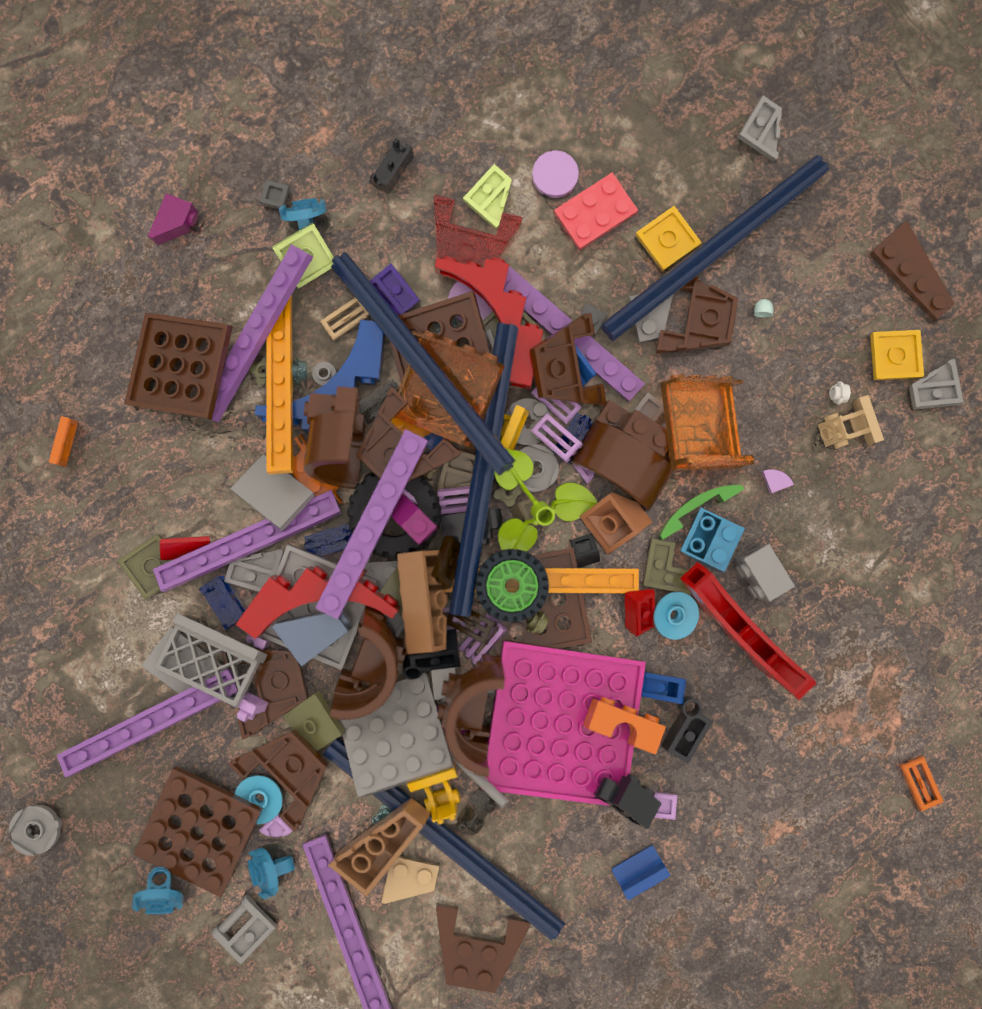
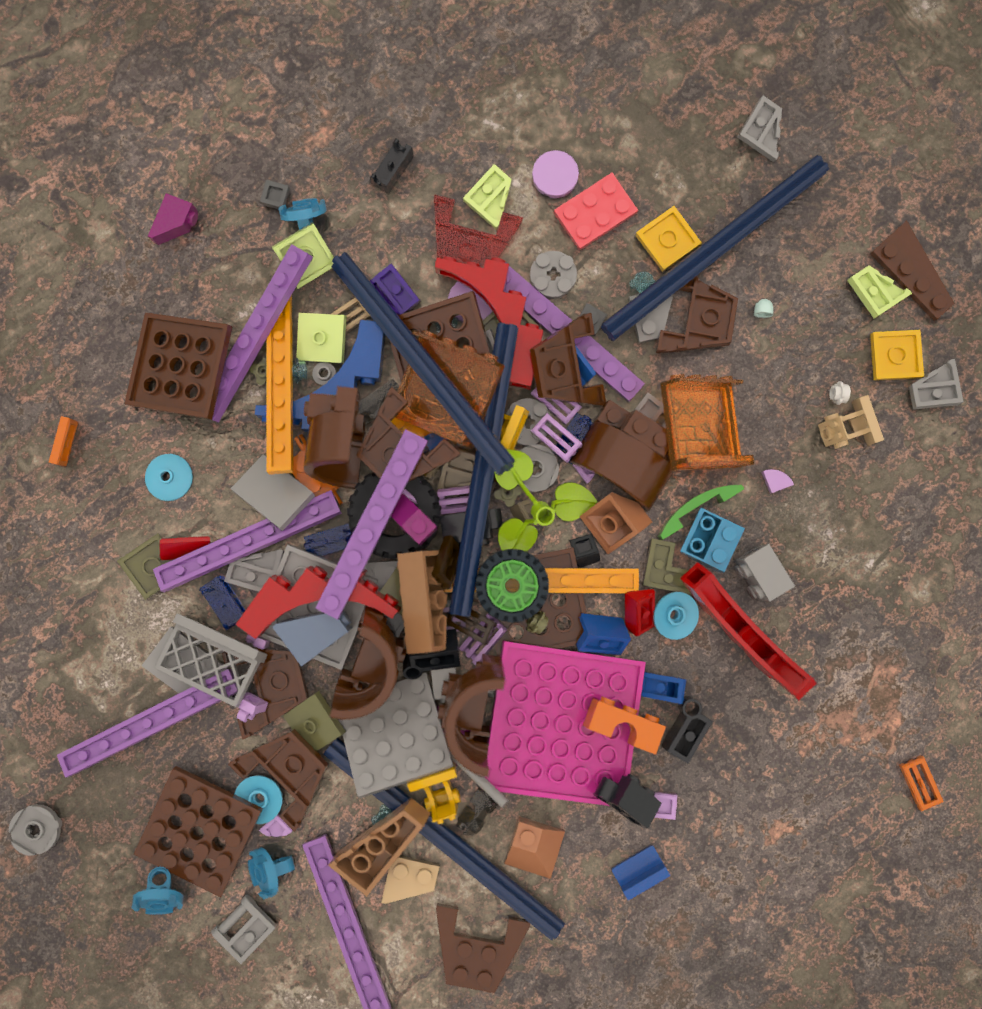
none -> medium azure dish [145,454,193,501]
none -> yellowish green plate [296,313,346,363]
none -> nougat slope [504,816,565,879]
none -> light grey plate [530,251,577,299]
none -> blue panel [576,613,631,655]
none -> clear light blue plate [629,271,656,294]
none -> yellowish green wing [847,266,912,318]

